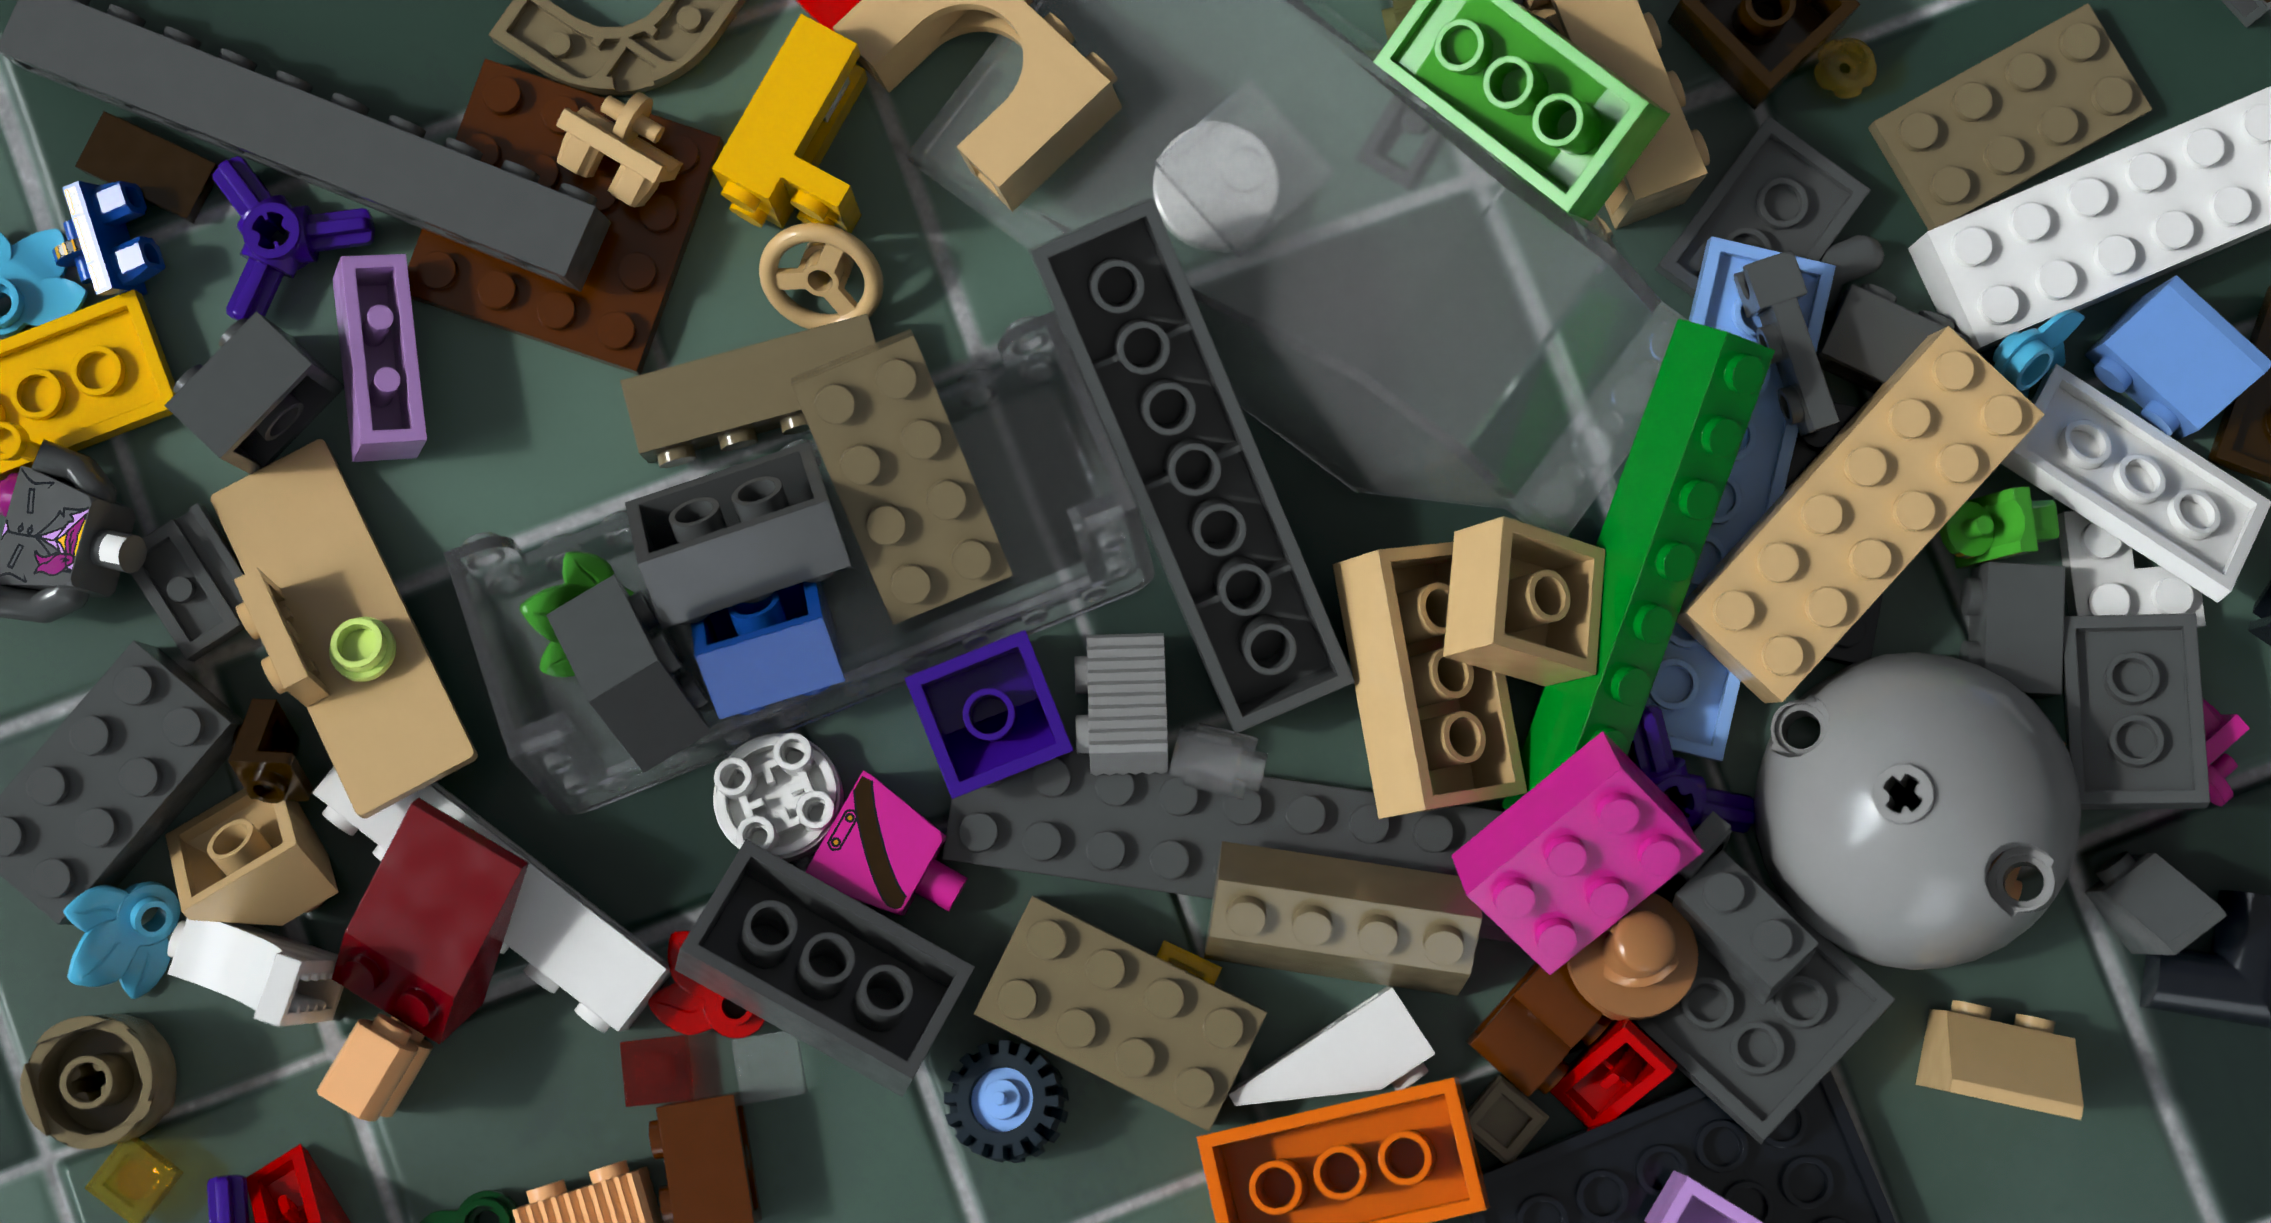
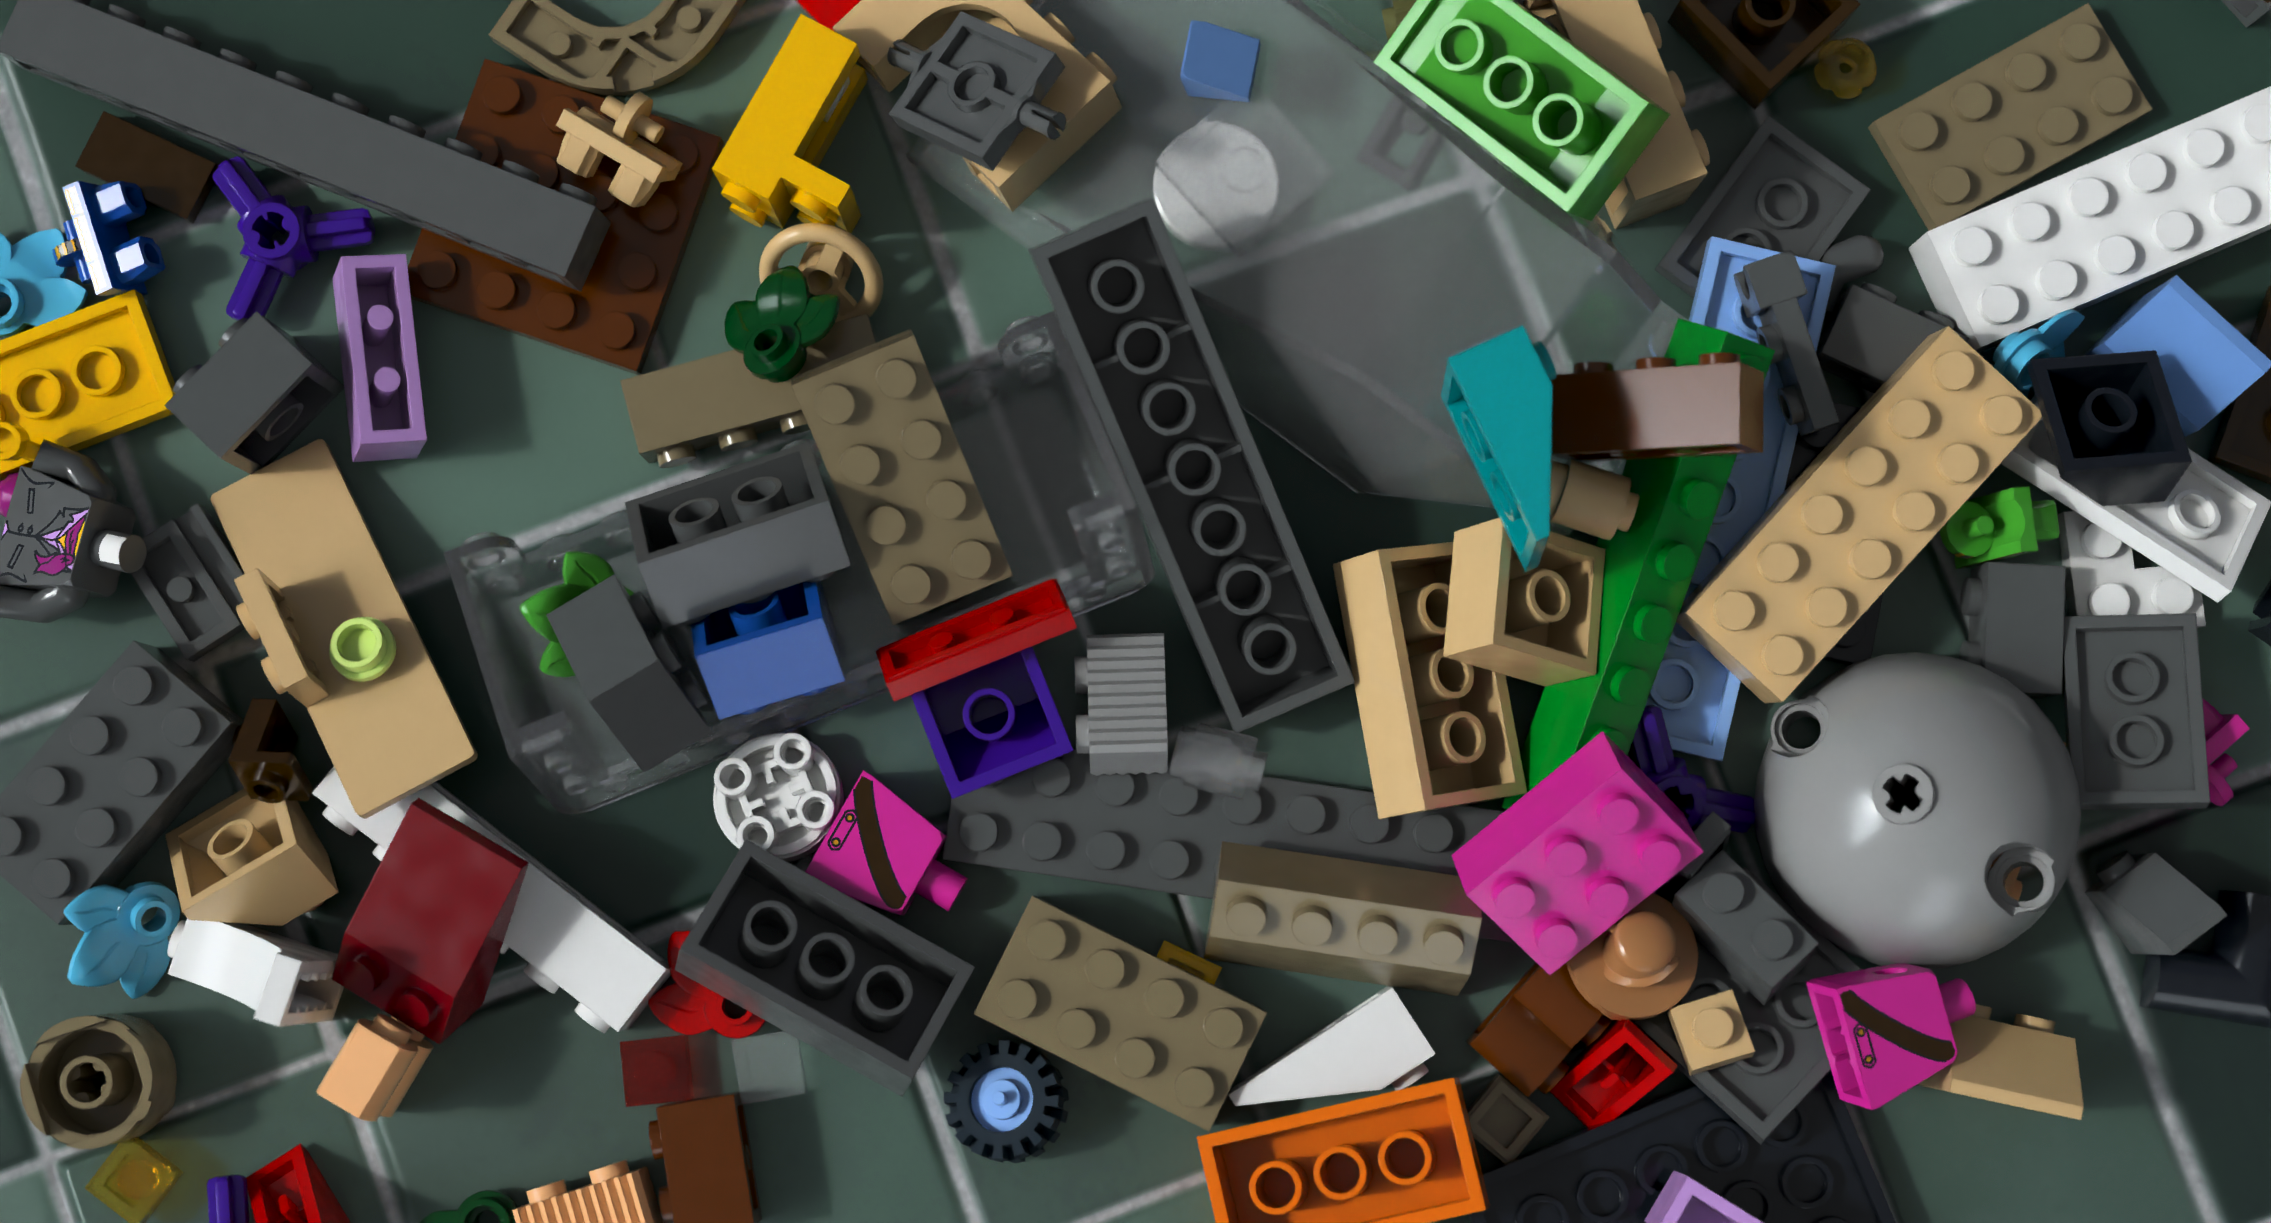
none -> dark green plate [724,265,840,383]
none -> red tile [876,578,1077,701]
none -> dark grey plate [887,11,1066,171]
none -> medium blue slope [1180,20,1261,102]
none -> teal slope [1441,325,1556,572]
none -> tan brick [1550,459,1639,541]
none -> reddish brown brick [1551,353,1764,462]
none -> tan plate [1668,989,1755,1076]
none -> dark pink torso [1805,963,1976,1110]
none -> black slope [2027,350,2192,506]

